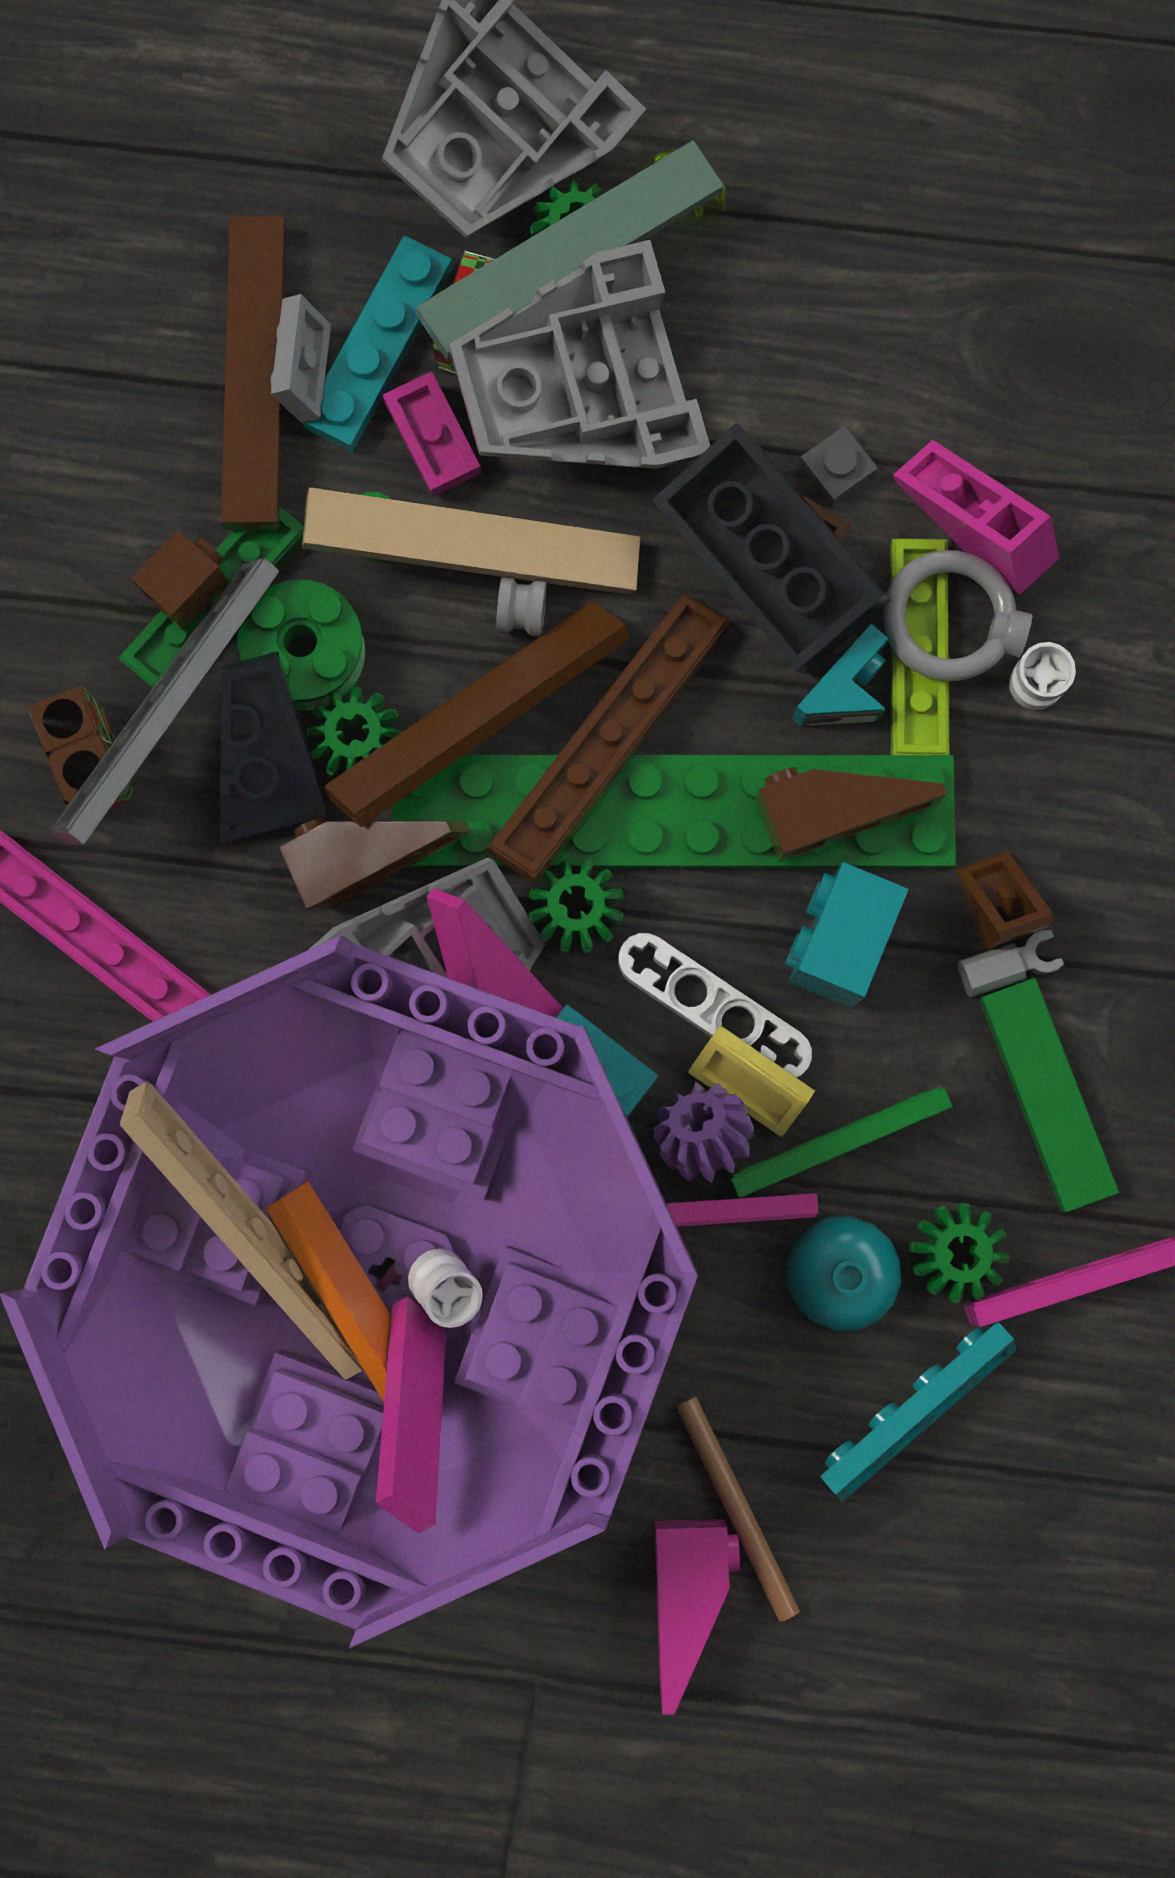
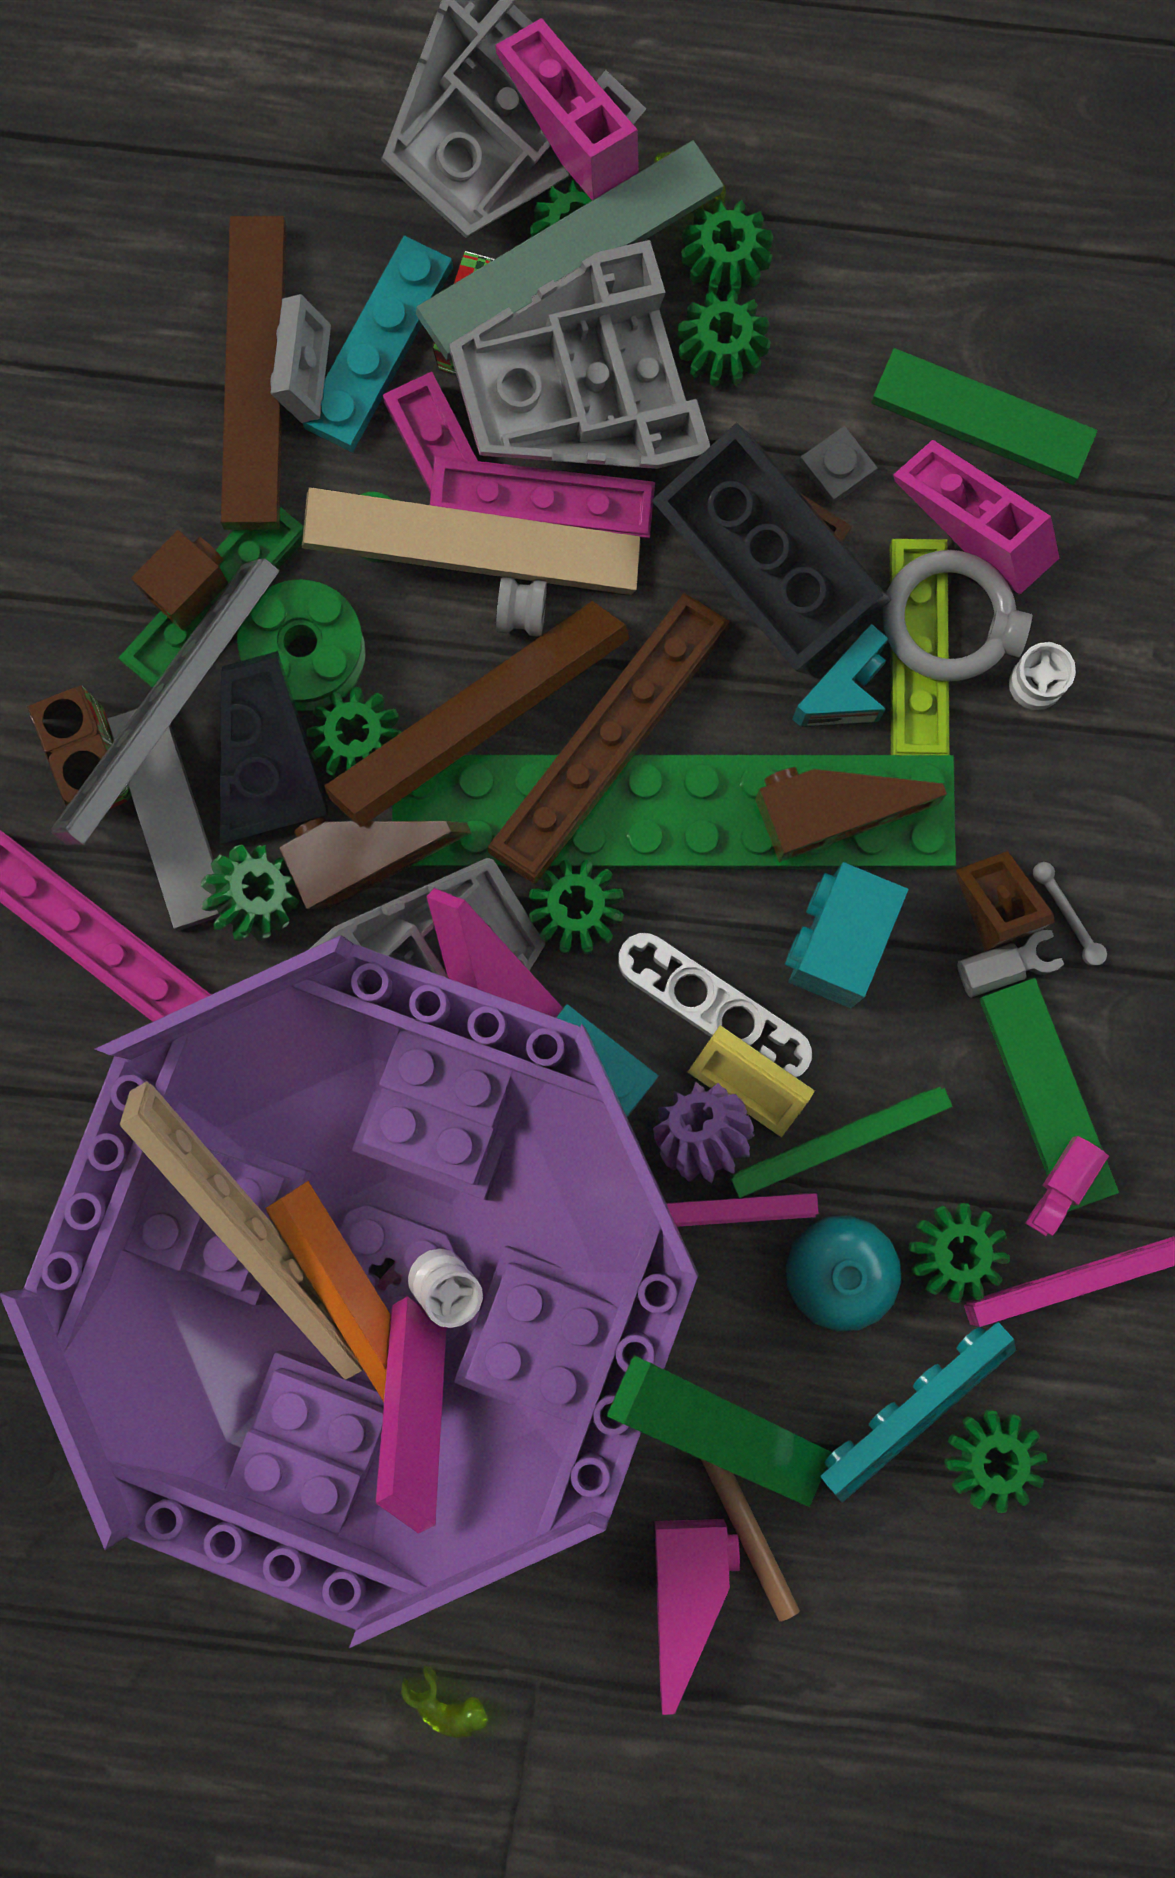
none -> light grey tile [107,709,220,931]
none -> green gear [200,845,300,941]
none -> clear neon green arm [401,1666,488,1738]
none -> dark pink tile [430,456,655,540]
none -> dark pink slope [495,18,639,201]
none -> green tile [607,1355,832,1507]
none -> green gear [678,289,771,388]
none -> green gear [681,198,773,294]
none -> green tile [871,348,1098,485]
none -> green gear [945,1409,1047,1513]
none -> dark pink bar [1025,1136,1109,1236]
none -> light grey hinge [1033,862,1107,966]

